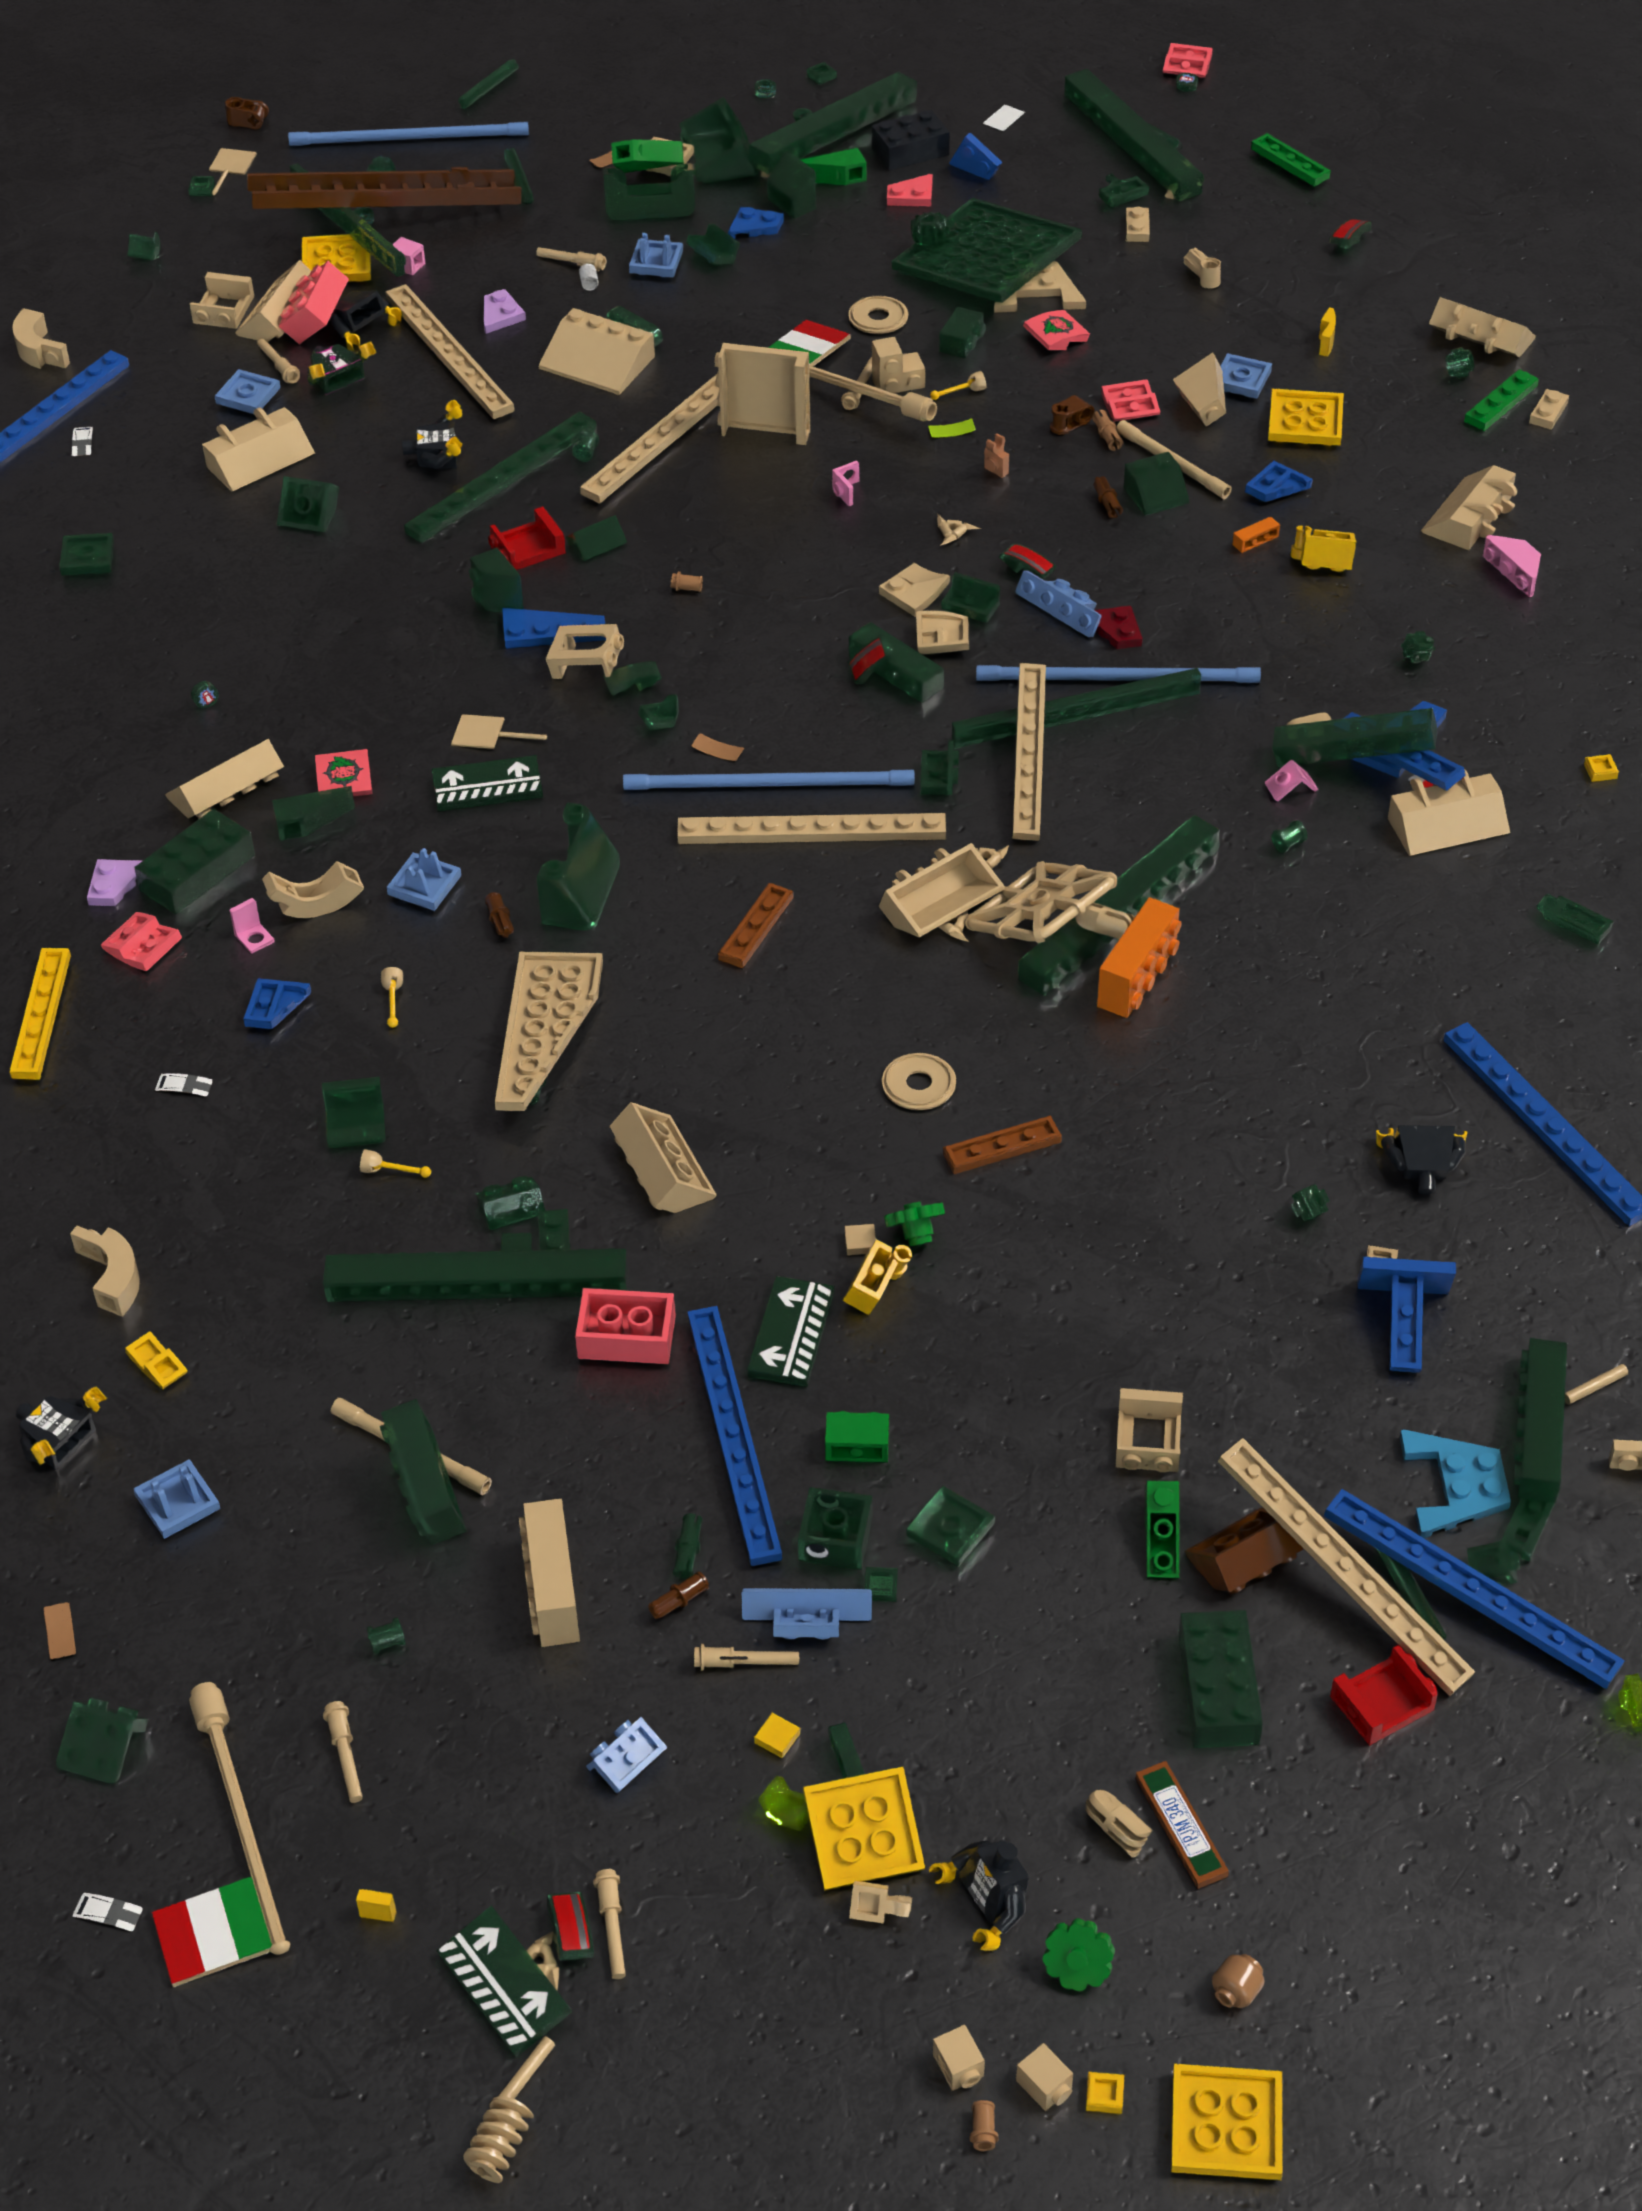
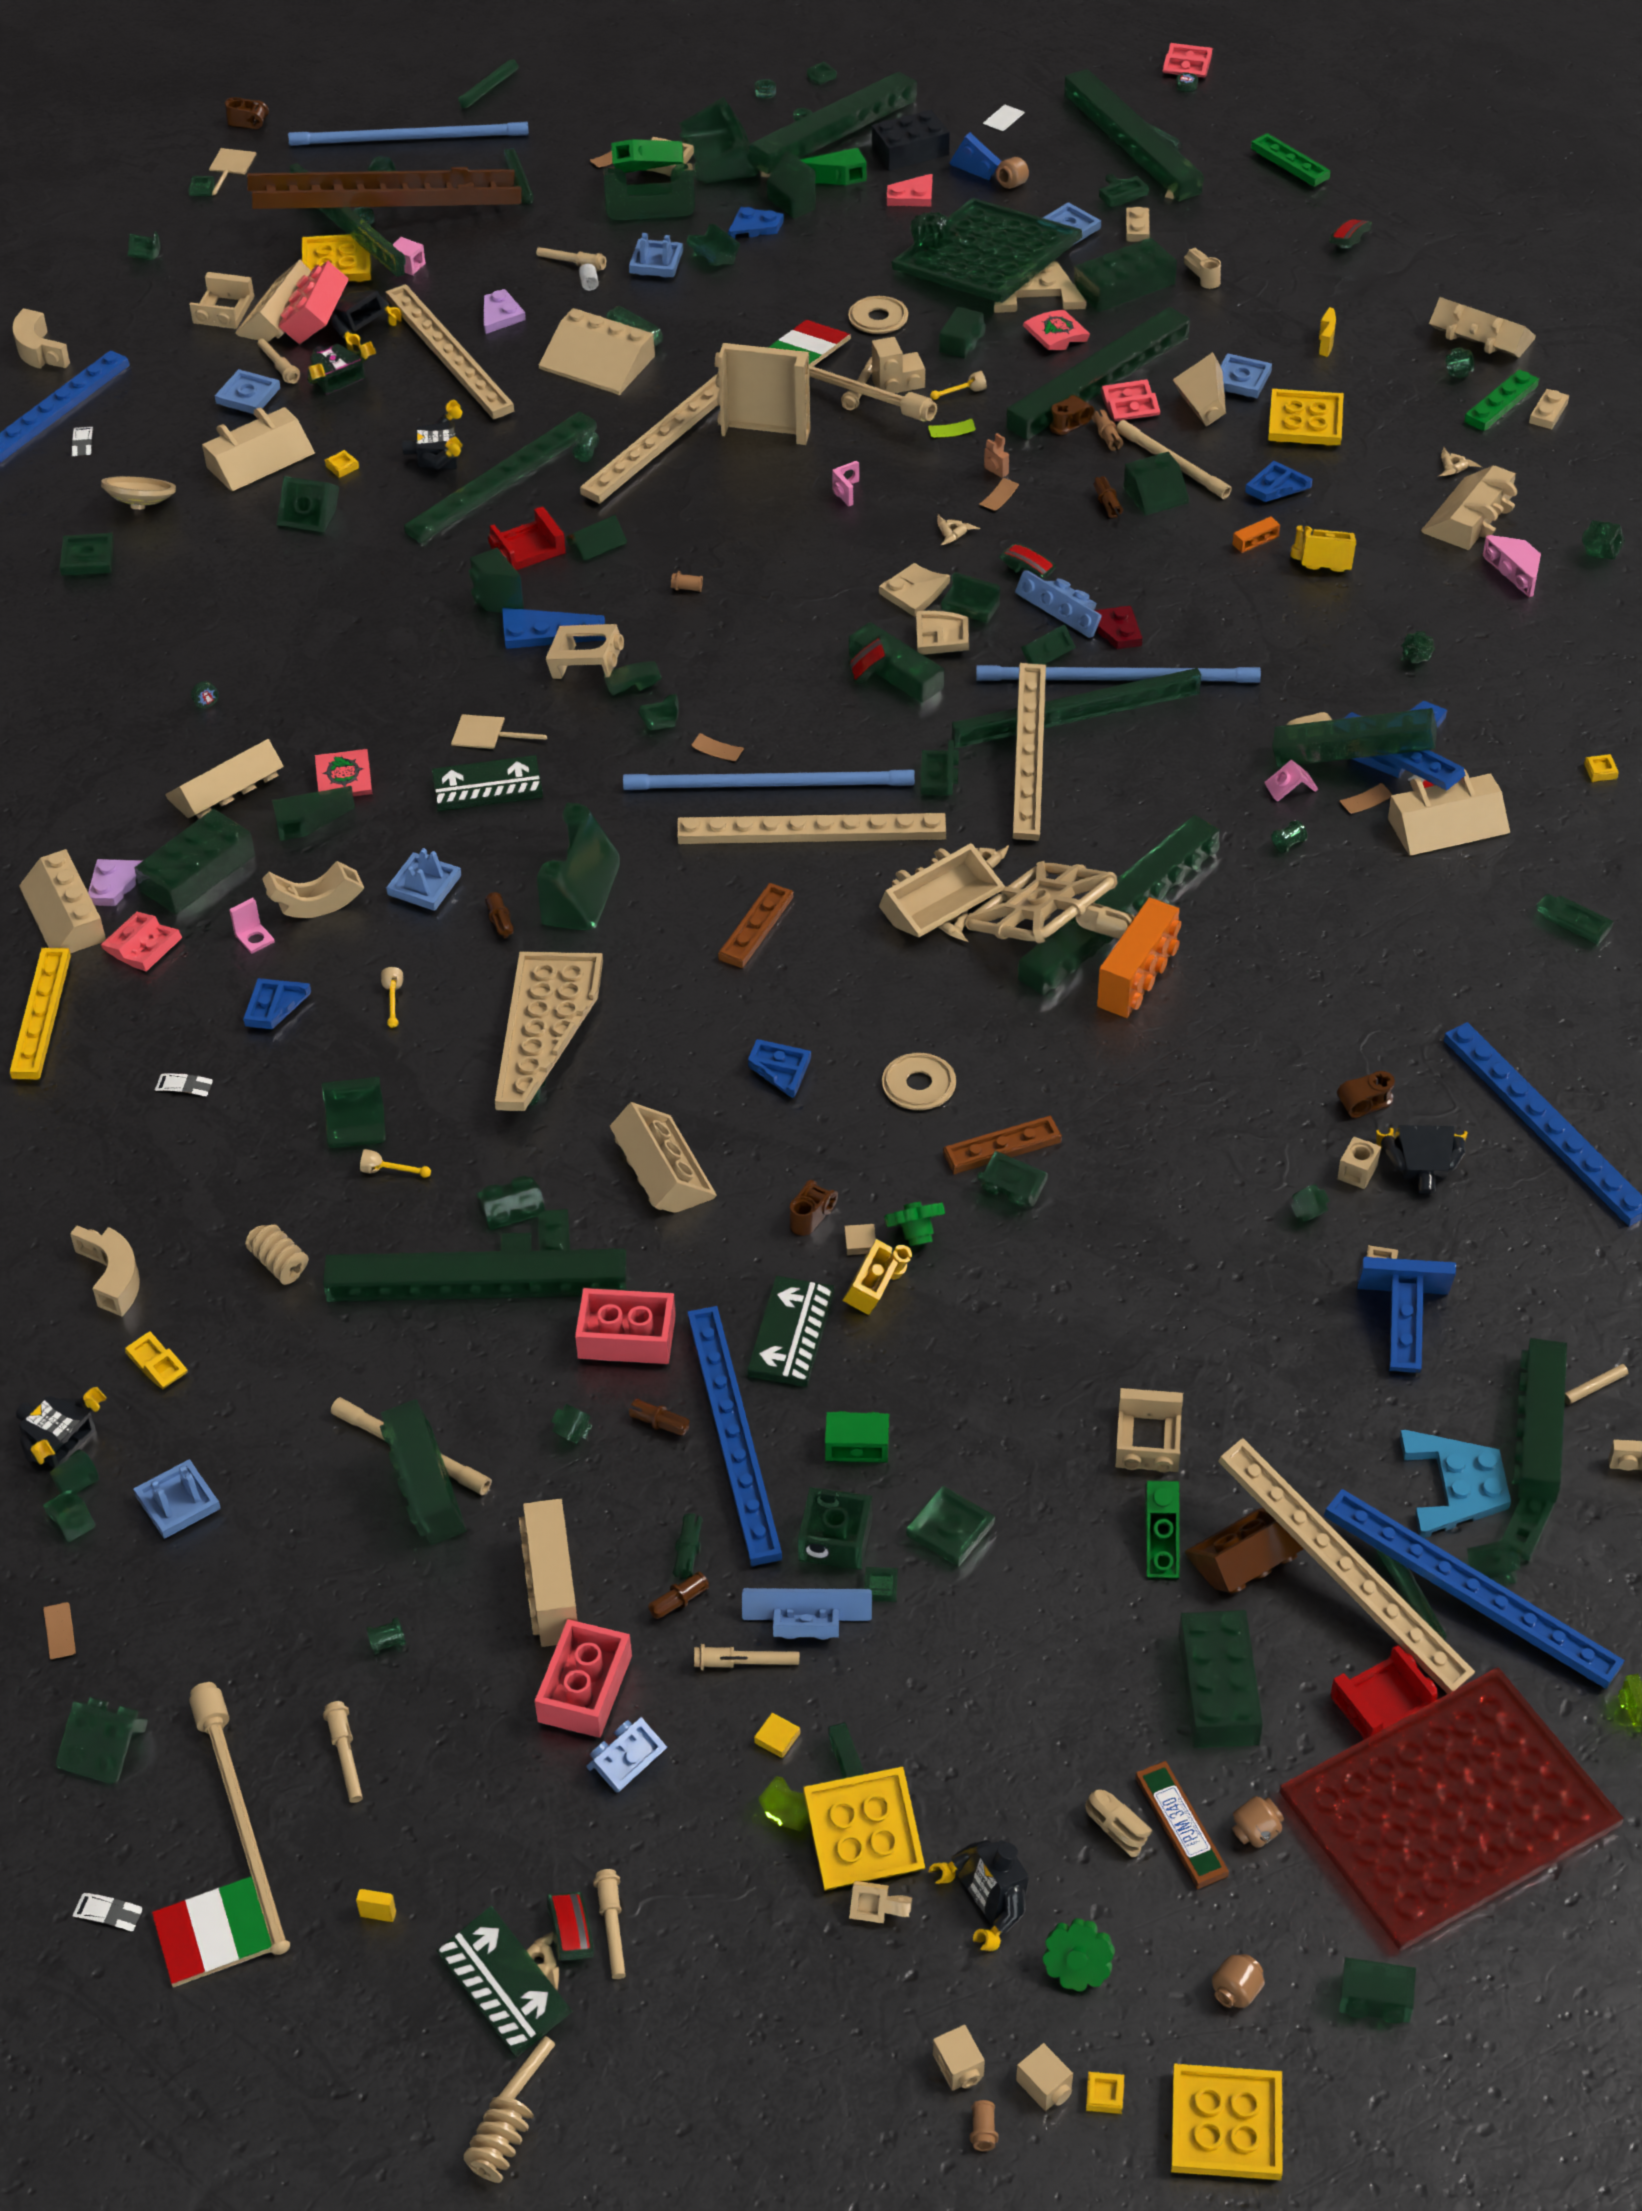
none -> tan slope [19,849,106,953]
none -> clear green bracket [43,1489,95,1542]
none -> clear green tile [49,1449,99,1500]
none -> tan dish [101,476,176,509]
none -> tan piece [245,1224,309,1285]
none -> yellow tile [325,450,359,478]
none -> coral brick [535,1619,632,1738]
none -> clear green gear [551,1404,592,1443]
none -> reddish brown axle [629,1398,690,1436]
none -> blue wing [748,1039,811,1098]
none -> reddish brown piece [790,1179,838,1236]
none -> clear green bracket [977,1151,1049,1207]
none -> medium nougat sticker [980,478,1019,511]
none -> medium nougat head [996,157,1029,189]
none -> clear green brick [1006,306,1190,440]
none -> clear green plate [1021,625,1076,665]
none -> medium blue plate [1037,202,1101,247]
none -> clear green brick [1074,238,1177,312]
none -> medium nougat head [1232,1796,1284,1848]
none -> clear red plate [1280,1667,1624,1952]
none -> reddish brown piece [1337,1071,1395,1118]
none -> tan brick [1337,1137,1381,1189]
none -> clear green brick [1339,1957,1416,2023]
none -> medium nougat sticker [1340,783,1392,814]
none -> tan piece [1439,447,1483,476]
none -> clear green brick [1582,520,1625,560]

